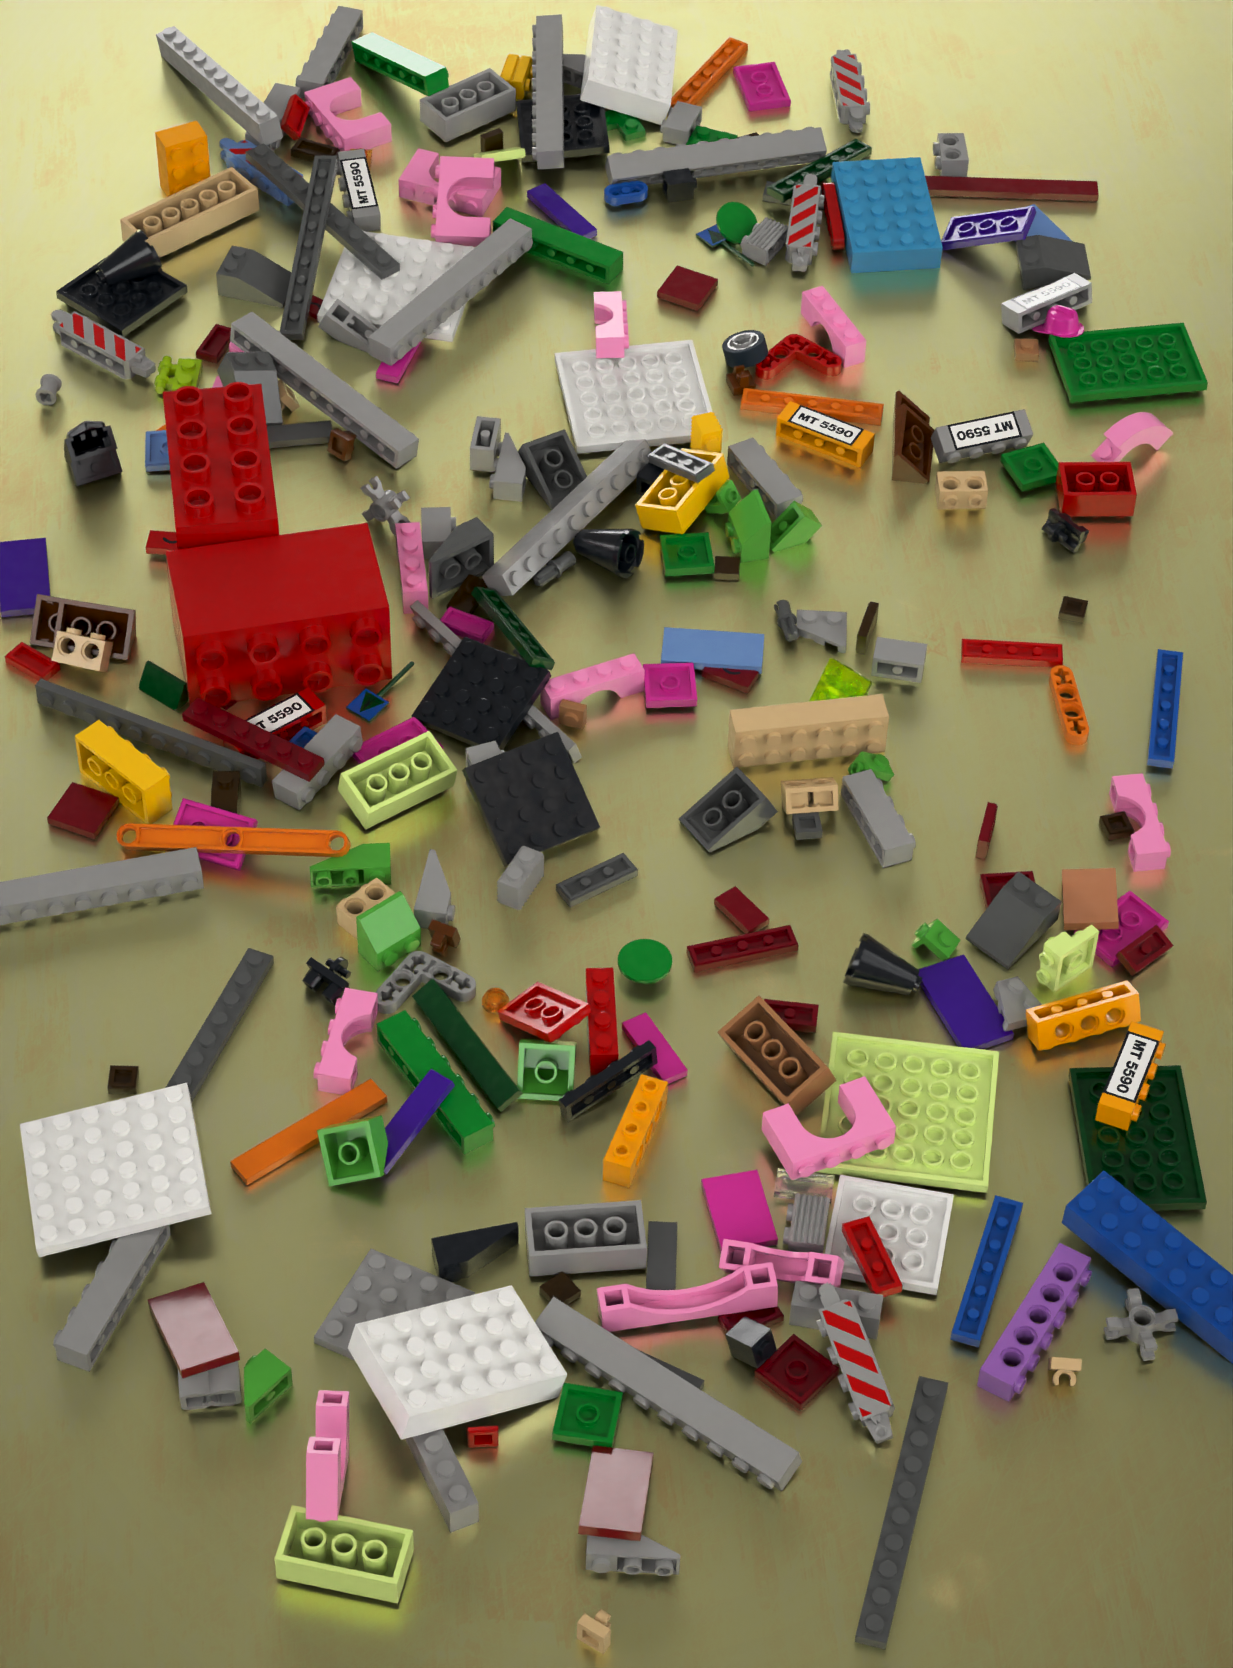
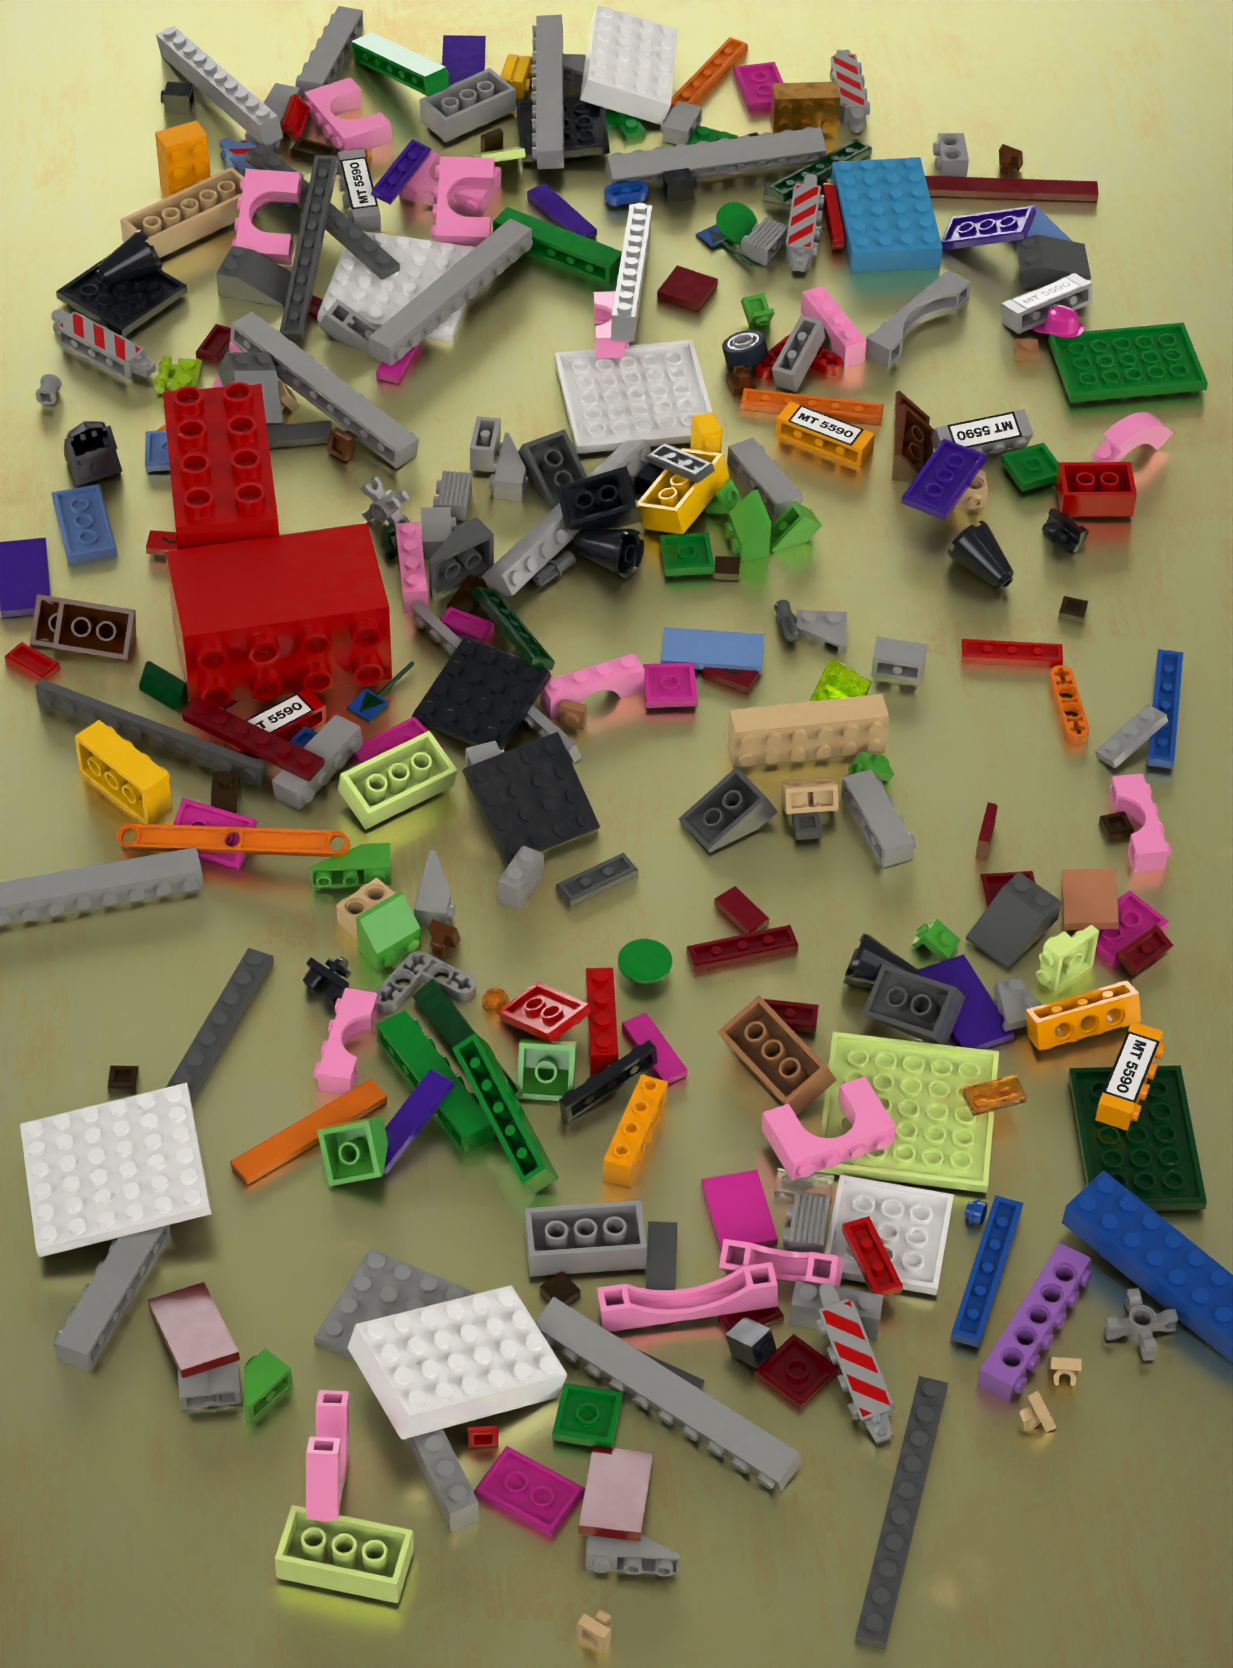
dark red tile [47,782,120,840] -> none
tan brick [51,627,113,672] -> none
black slope [431,1222,519,1282] -> none
dark brown tile [856,601,879,655] -> none
none -> medium blue tile [52,484,117,564]
none -> black brick [161,82,195,114]
none -> bright pink arch [232,169,302,265]
none -> dark purple tile [371,139,431,205]
none -> dark green arm [381,523,397,560]
none -> light grey brick [433,470,472,521]
none -> dark purple tile [442,35,486,86]
none -> green brick [452,1033,559,1194]
none -> dark pink tile [474,1446,585,1539]
none -> black slope [556,466,642,530]
none -> brick [611,203,652,342]
none -> bright green bracket [741,293,775,327]
none -> pearl gold brick [770,81,840,134]
none -> light grey brick [772,315,825,392]
none -> dark grey slope [862,964,965,1045]
none -> light grey arch [865,270,971,368]
none -> dark purple tile [901,438,987,520]
none -> black cone [948,521,1014,589]
none -> clear orange plate [963,1074,1027,1116]
none -> blue plate [965,1198,988,1226]
none -> reddish brown tile [999,144,1023,175]
none -> tan tile [1019,1391,1057,1433]
none -> light grey plate [1095,704,1168,768]

